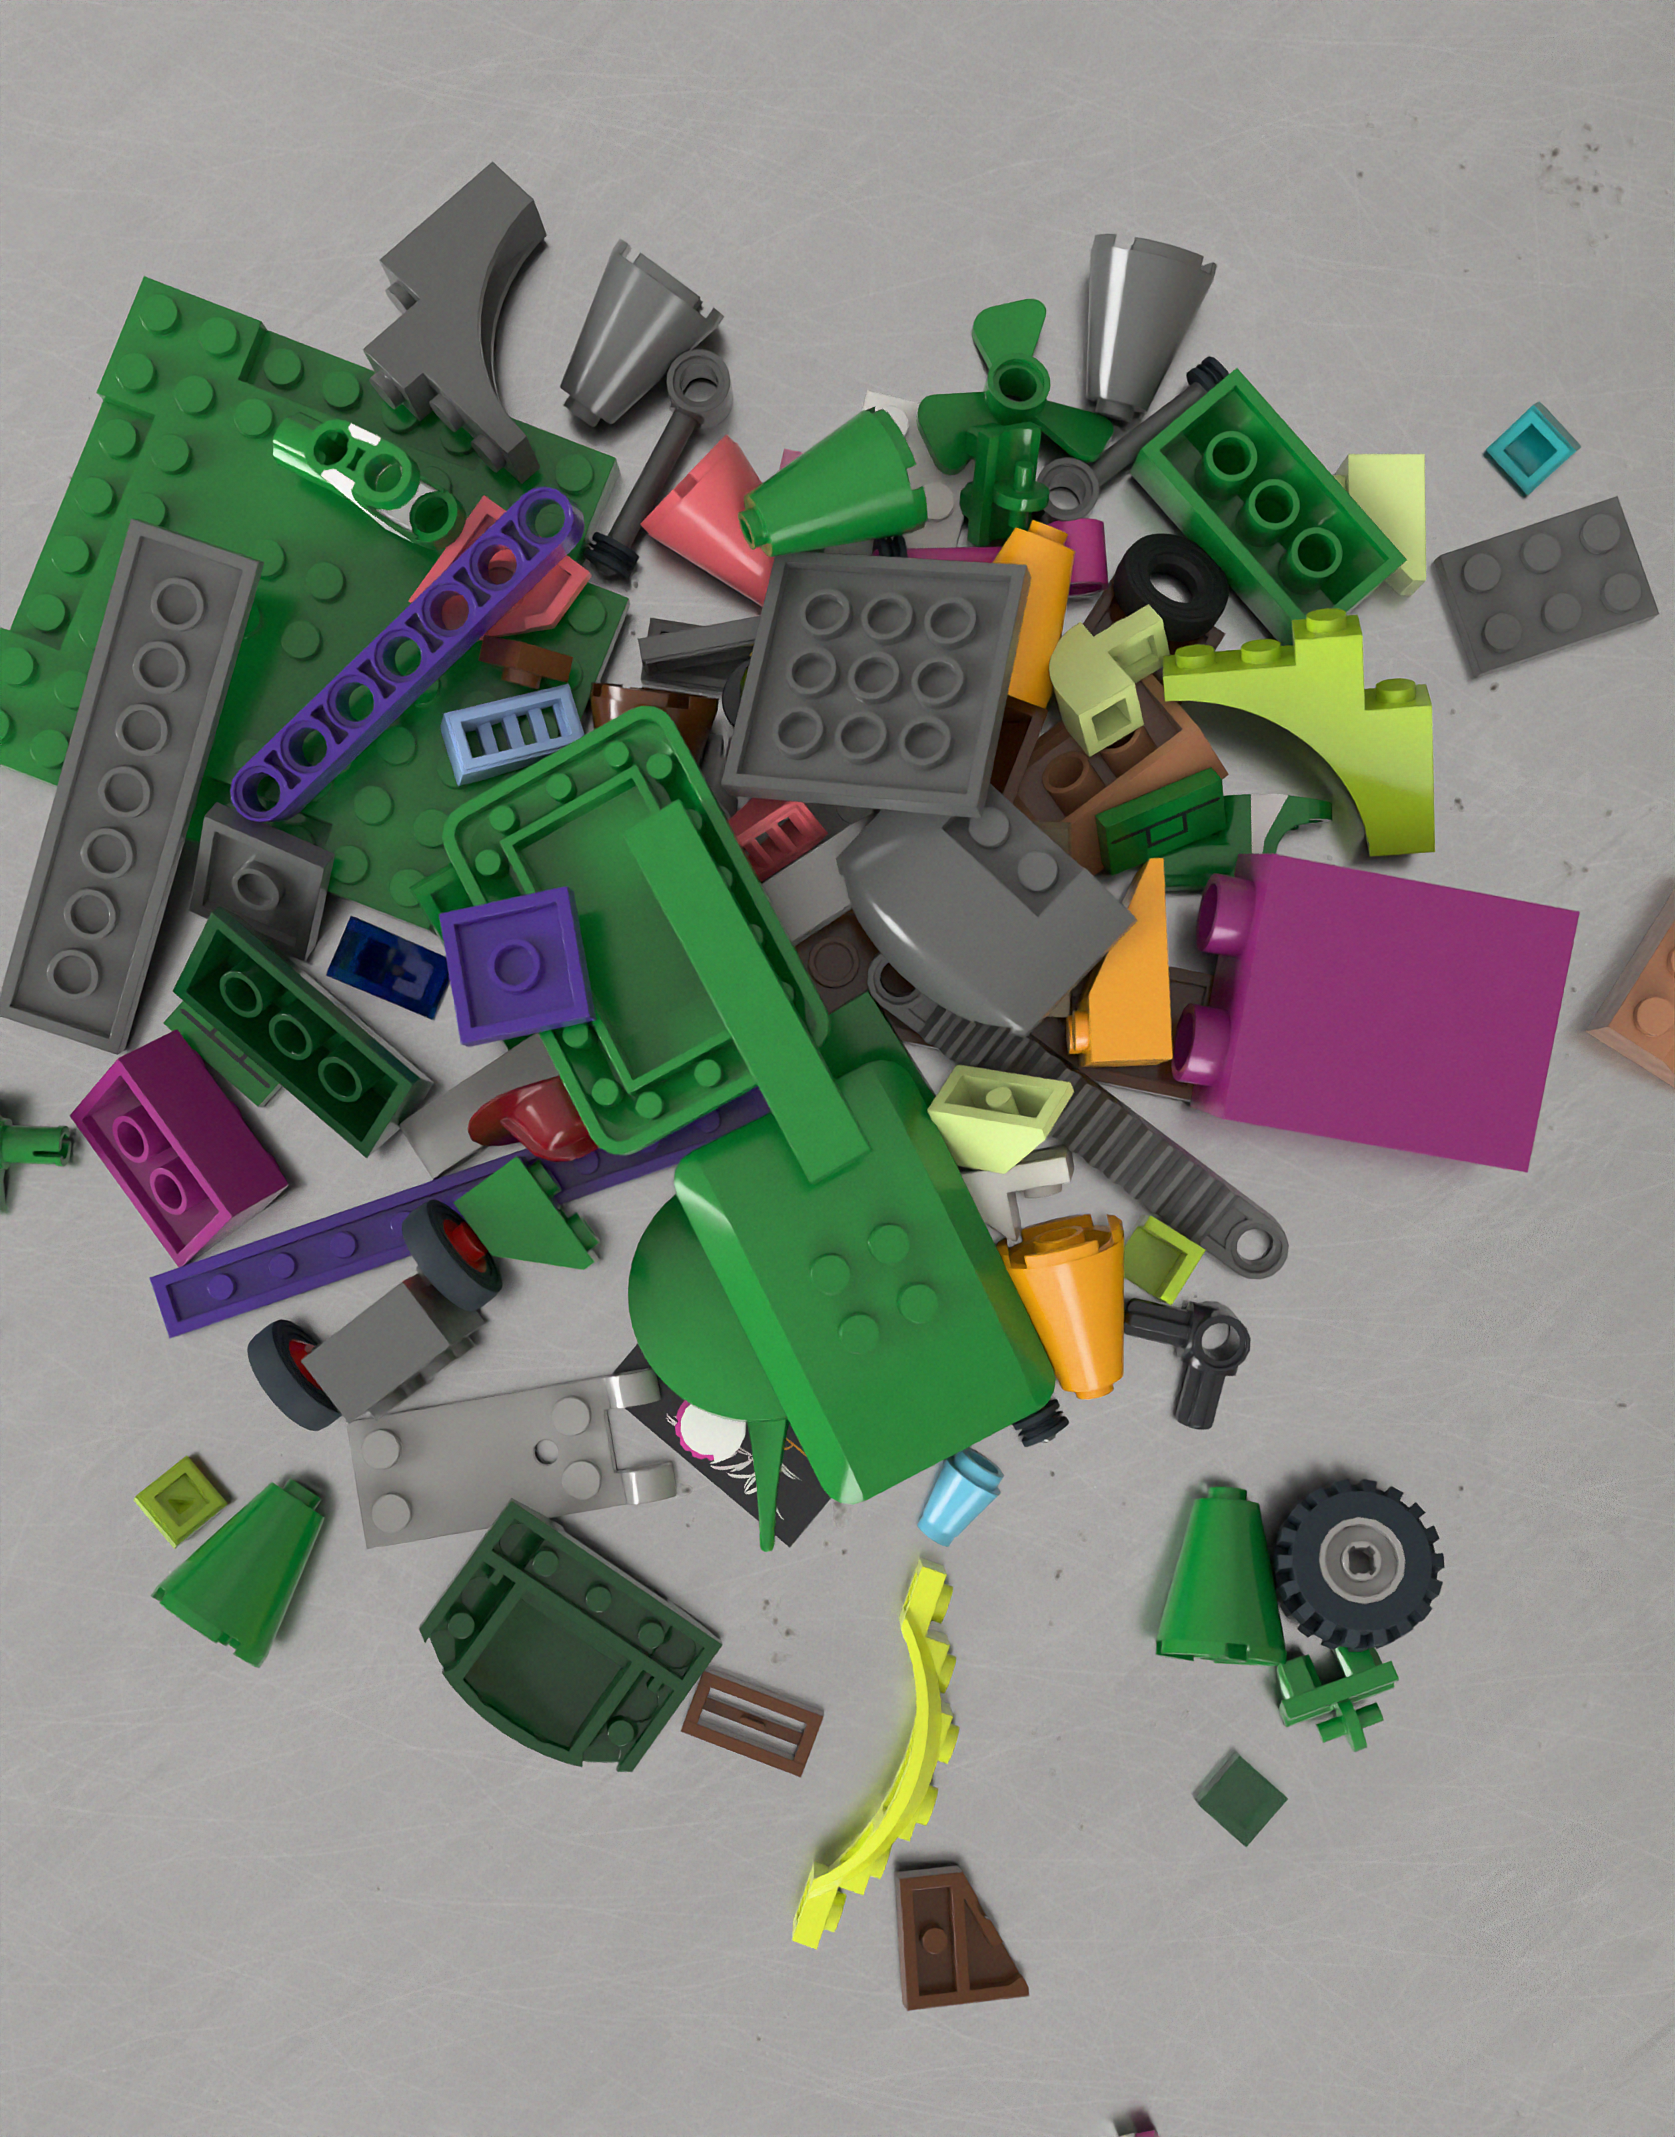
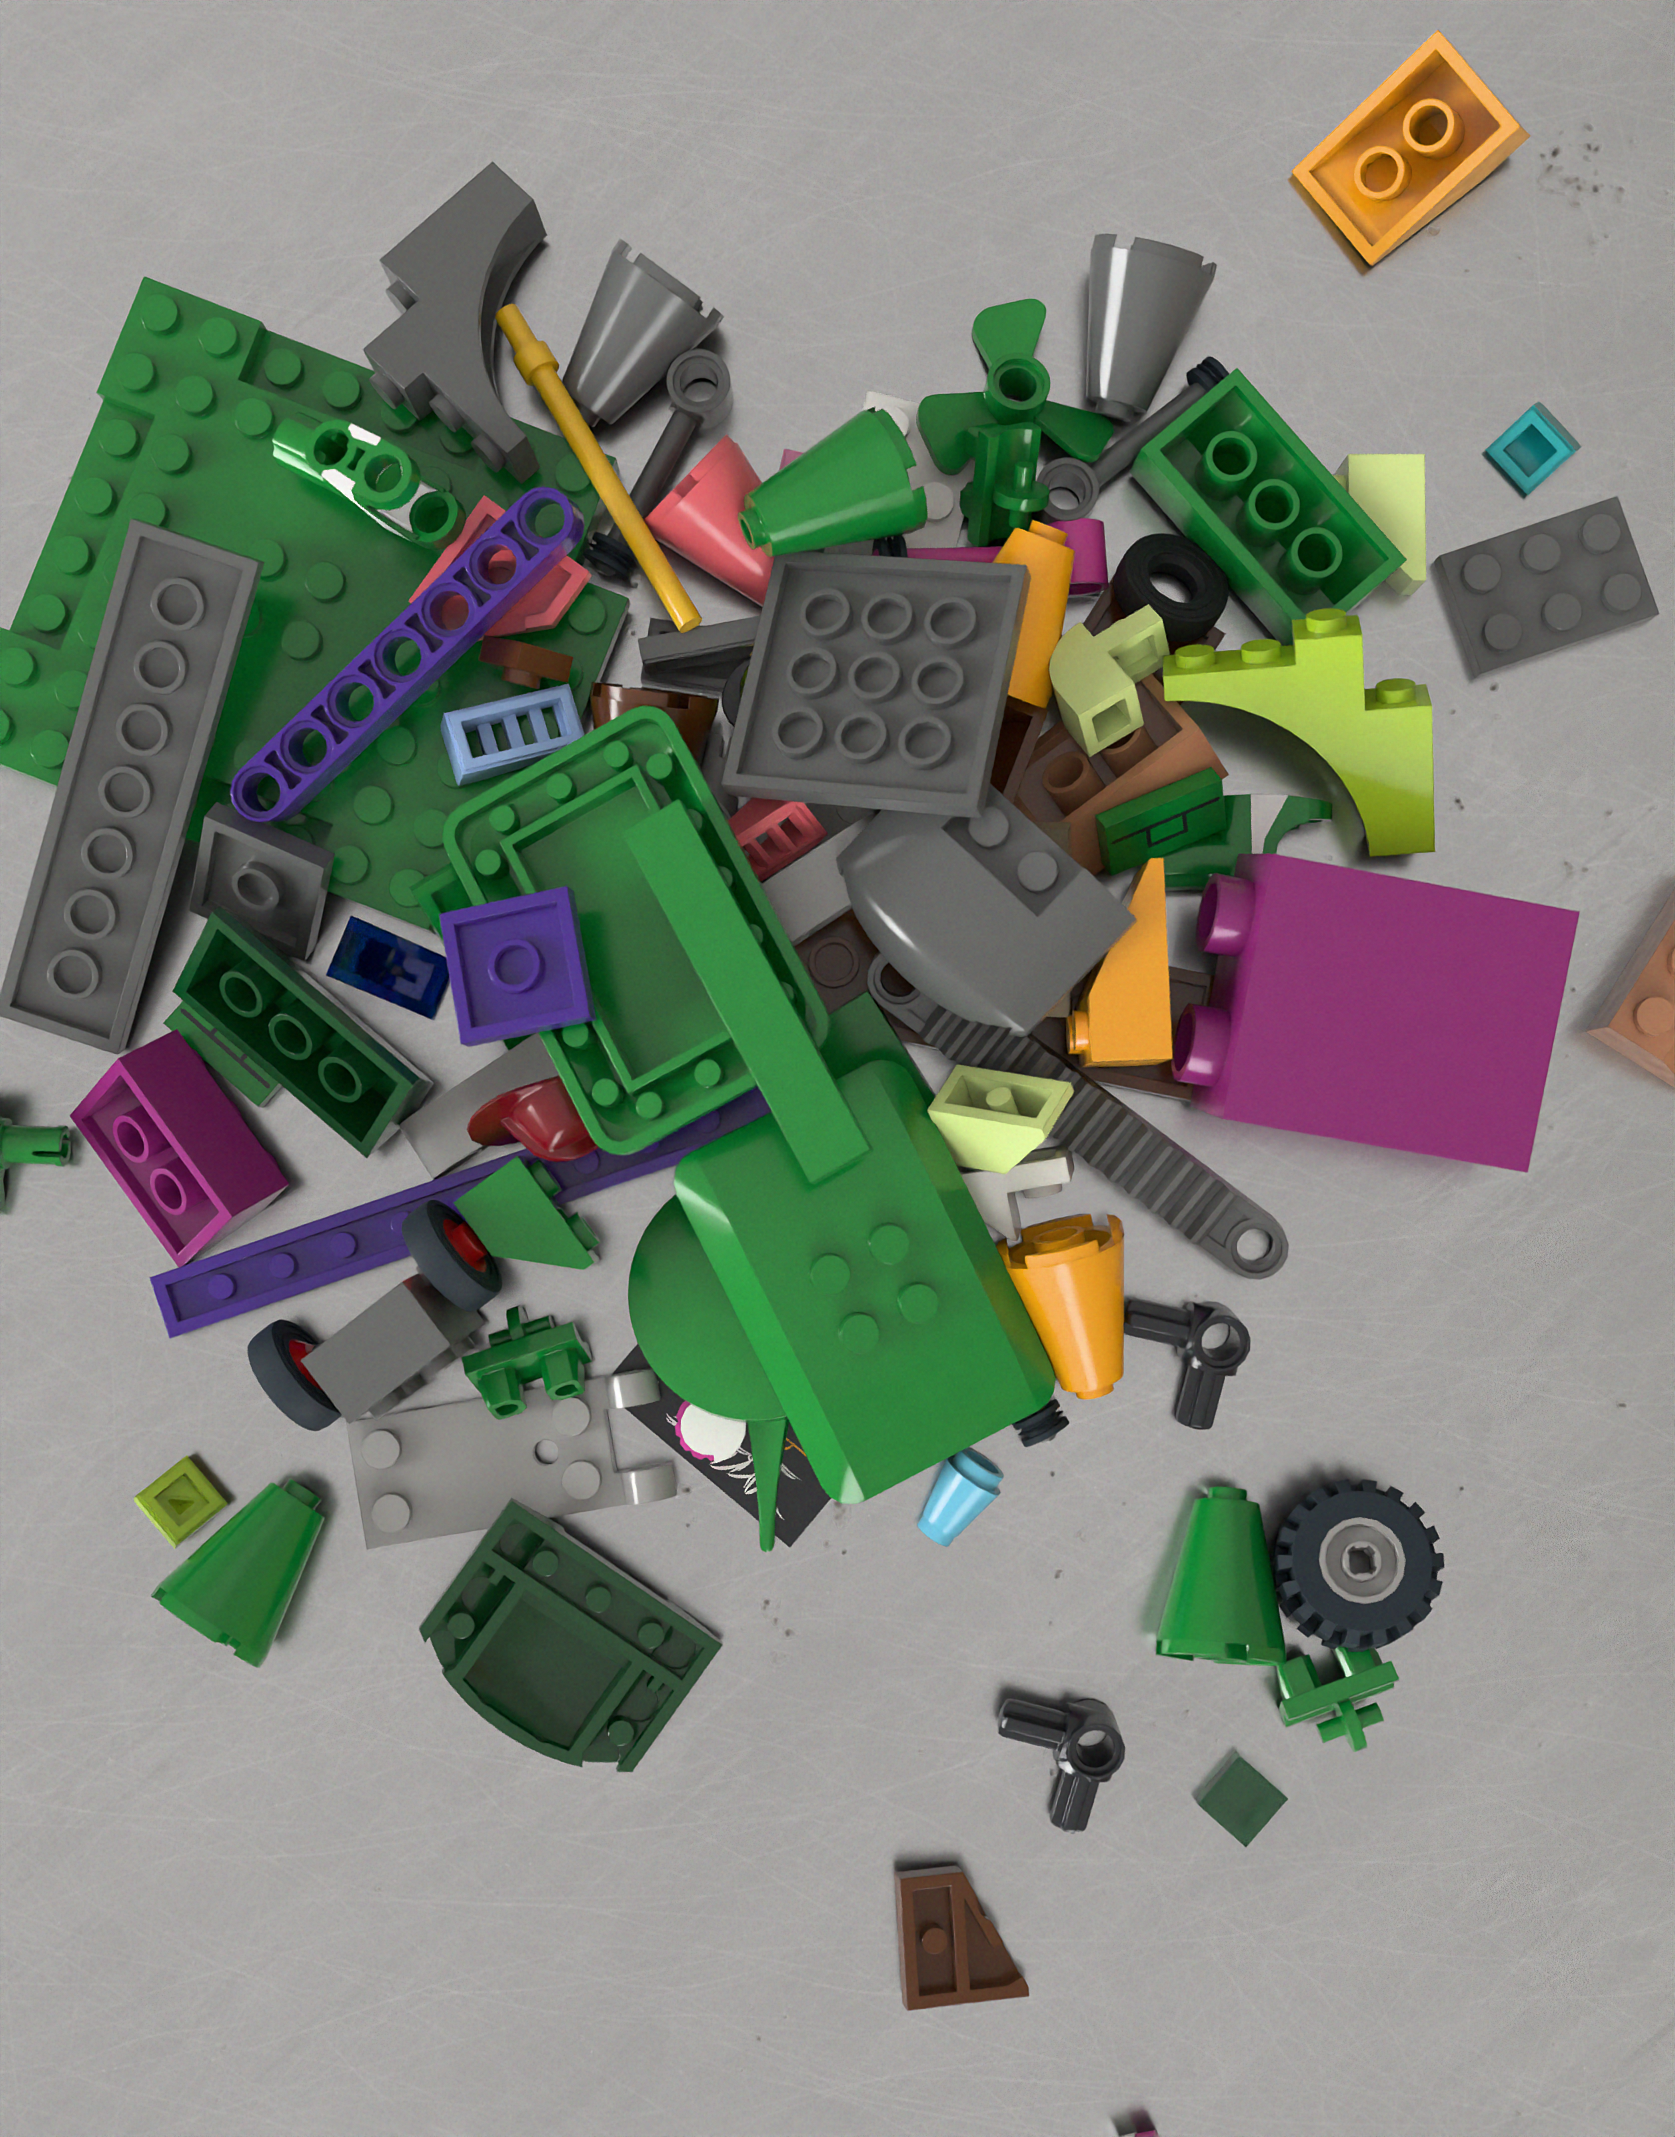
reddish brown tile [680,1667,824,1777] -> none
neon yellow piece [792,1557,959,1949] -> none
lime panel [1124,1215,1206,1305] -> none
none -> green hips [461,1305,592,1420]
none -> yellow bar [495,304,702,633]
none -> black axle [998,1698,1125,1834]
none -> light orange slope [1291,30,1530,266]

